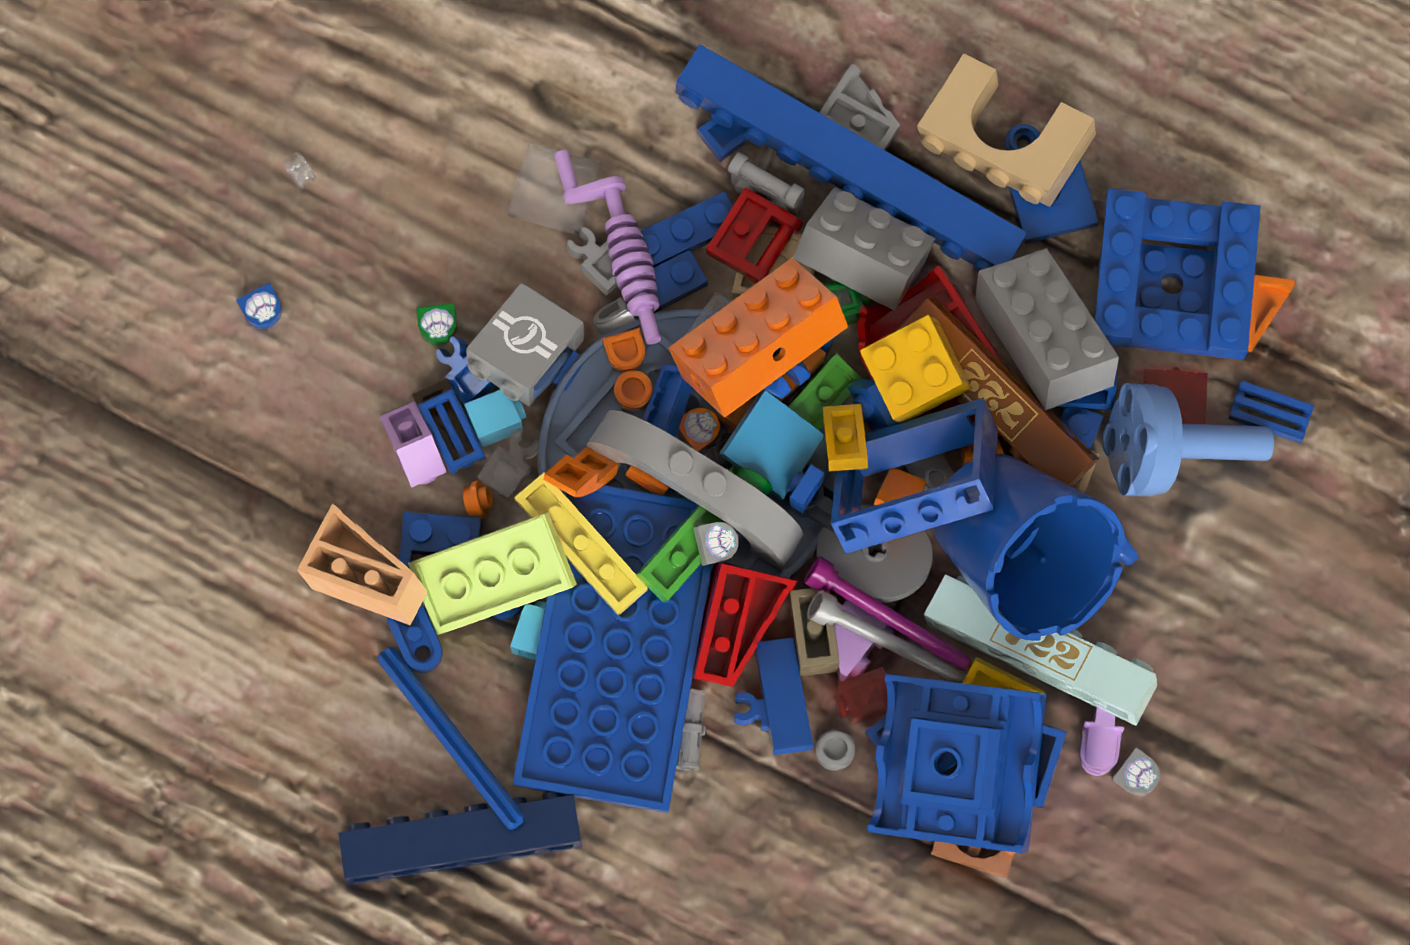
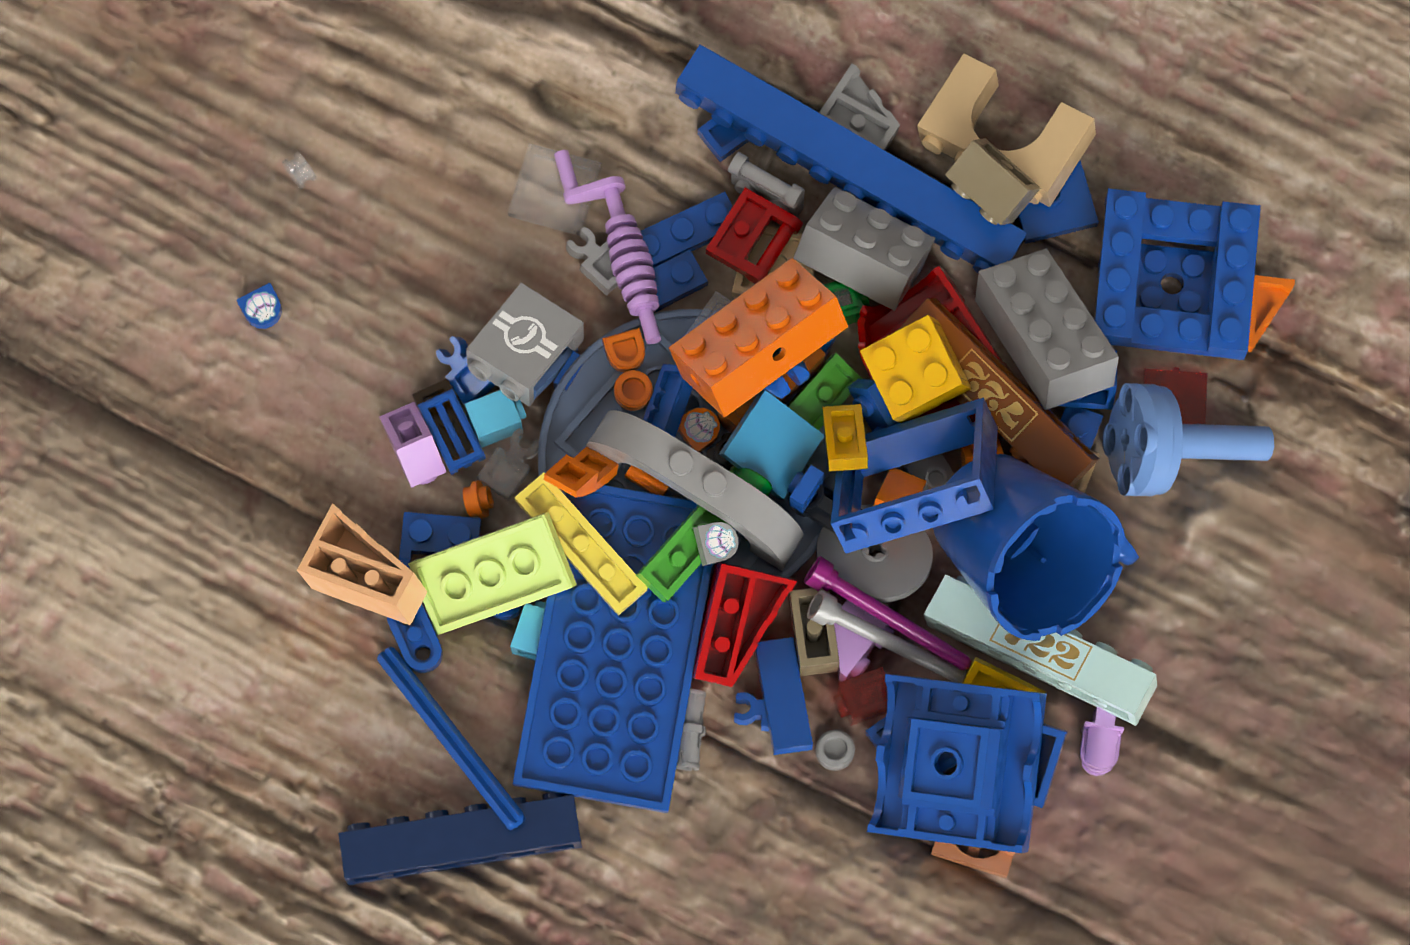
tile [416,303,457,345] -> none
light grey tile [593,297,636,335] -> none
blue plate [1005,124,1040,151] -> none
tile [1112,747,1160,796] -> none
blue tile [1228,381,1314,443] -> none
none -> dark tan brick [945,138,1041,225]

